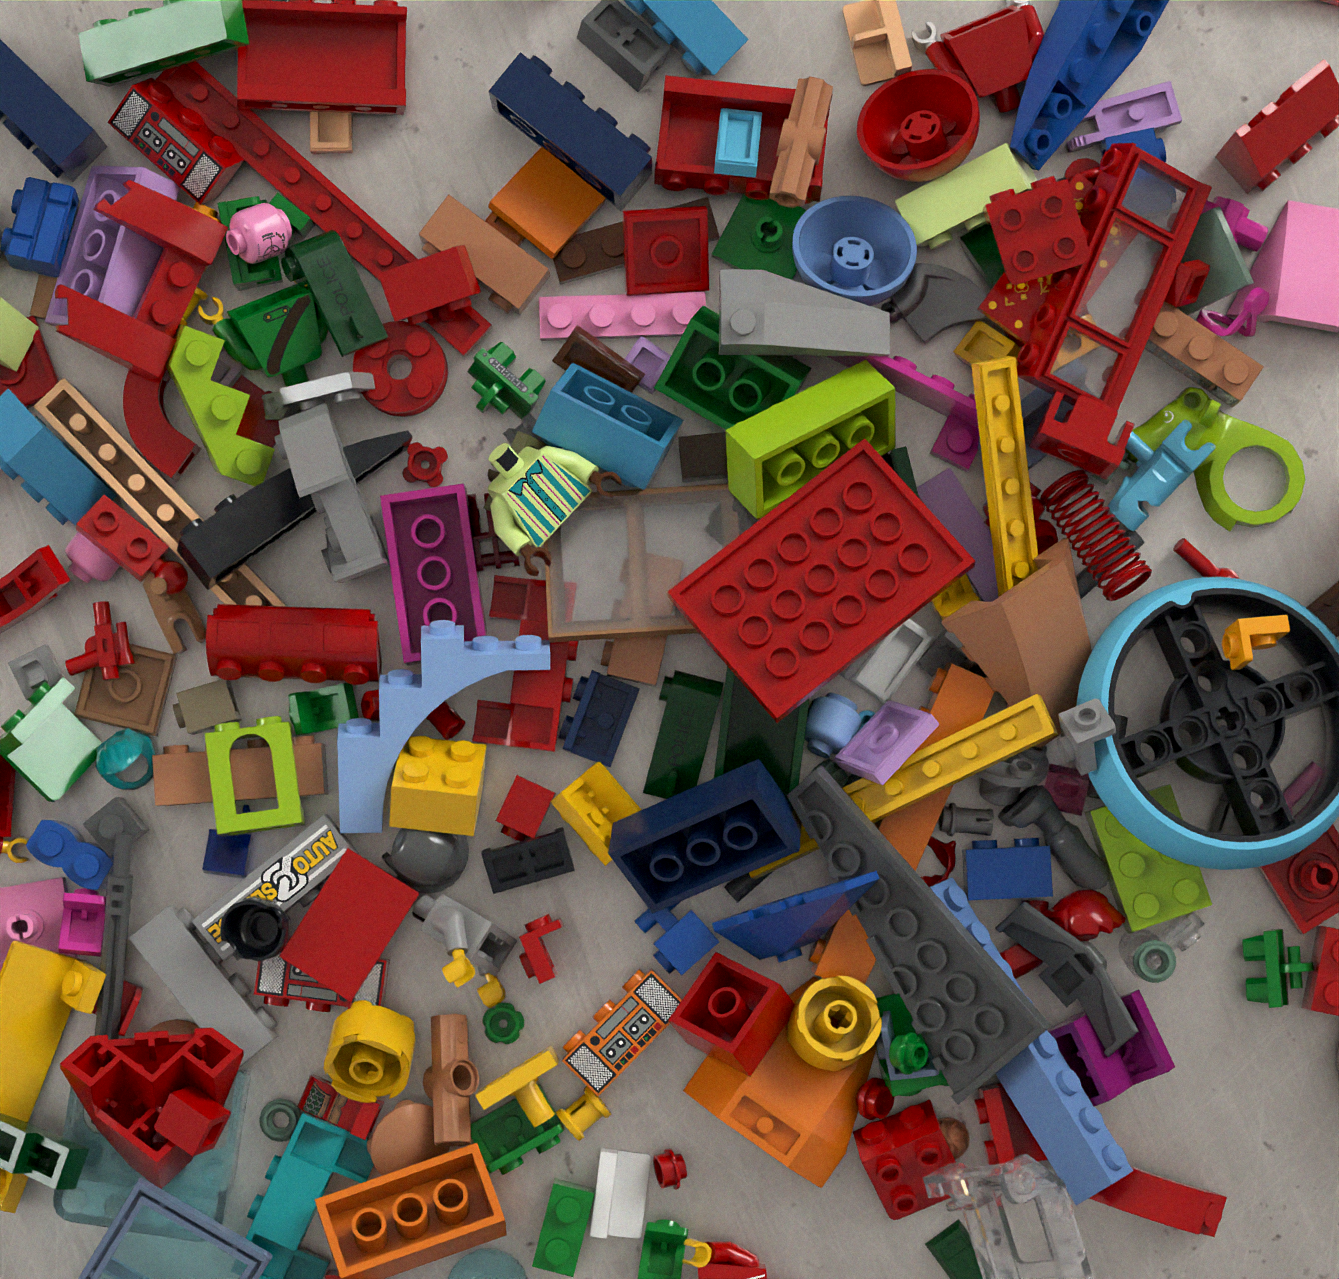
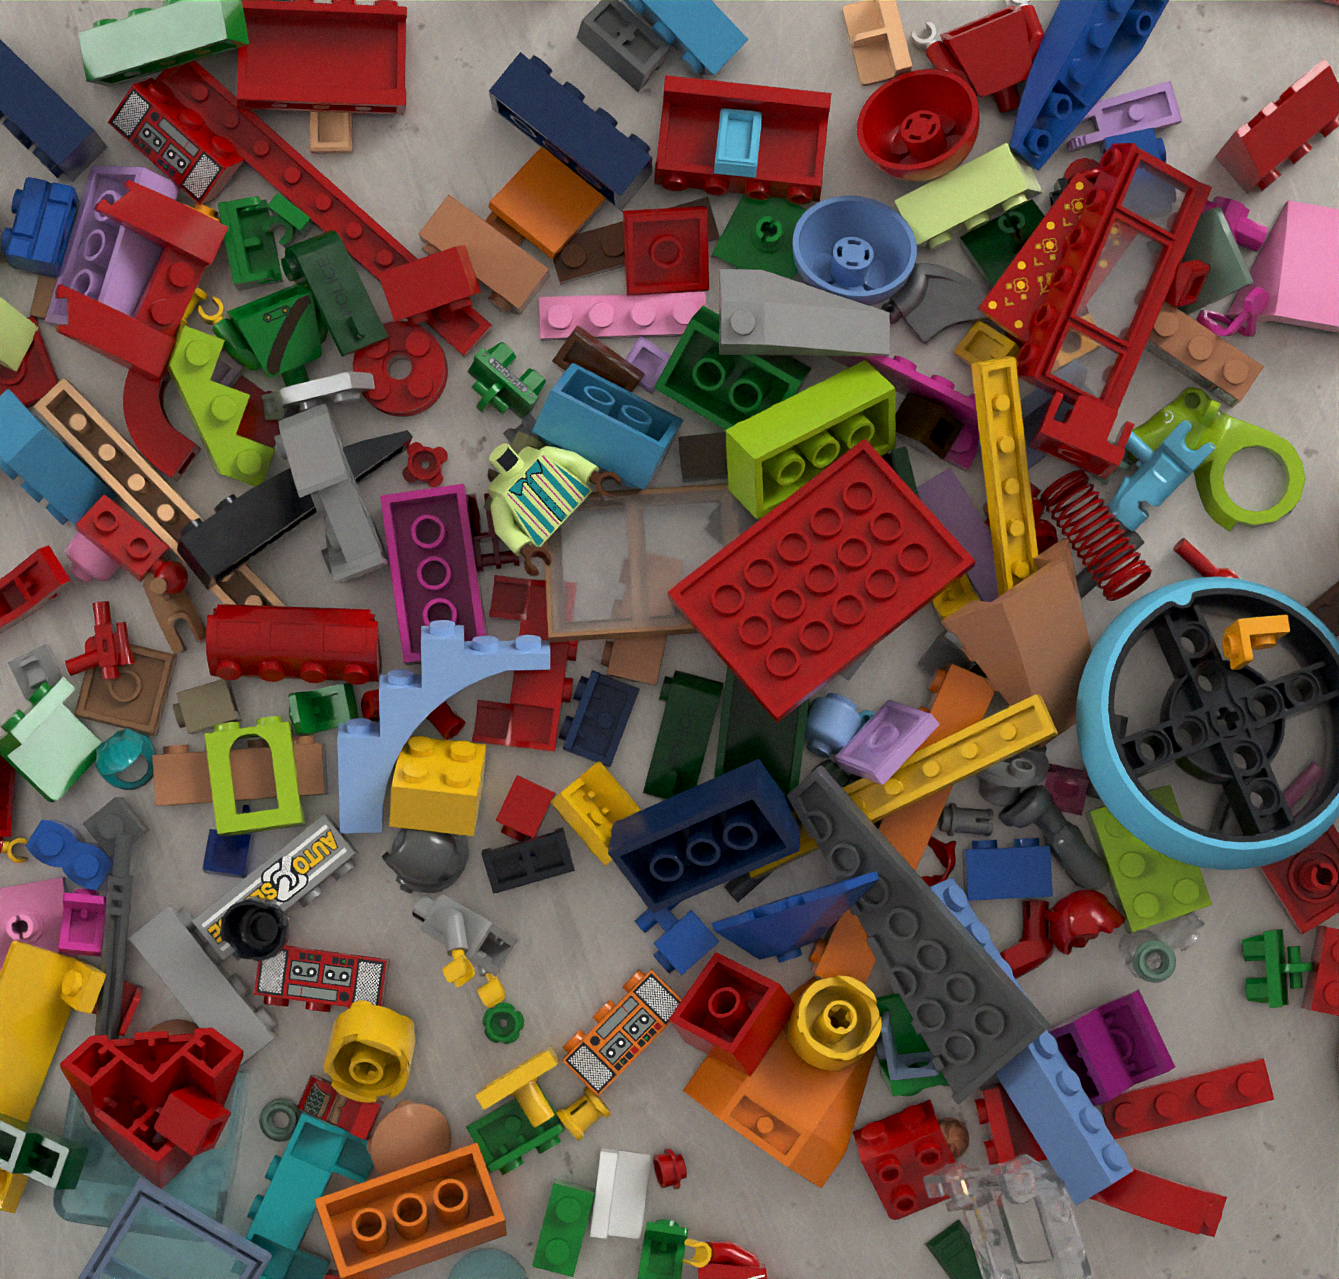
bright pink head [226,203,292,264] -> none
red tile [279,848,420,1002] -> none
nougat piece [423,1014,479,1147] -> none
red bracket [519,914,564,984] -> none
nougat piece [769,76,833,208] -> none
white tile [852,619,935,704] -> none
red plate [856,1077,895,1120] -> none
green plate [889,1032,928,1075] -> none
red bracket [983,176,1090,285] -> none
dark grey plate [995,901,1139,1057] -> none
light grey bracket [1057,699,1116,776] -> none
none -> dark brown brick [895,393,964,460]
none -> red plate [1100,1058,1274,1140]

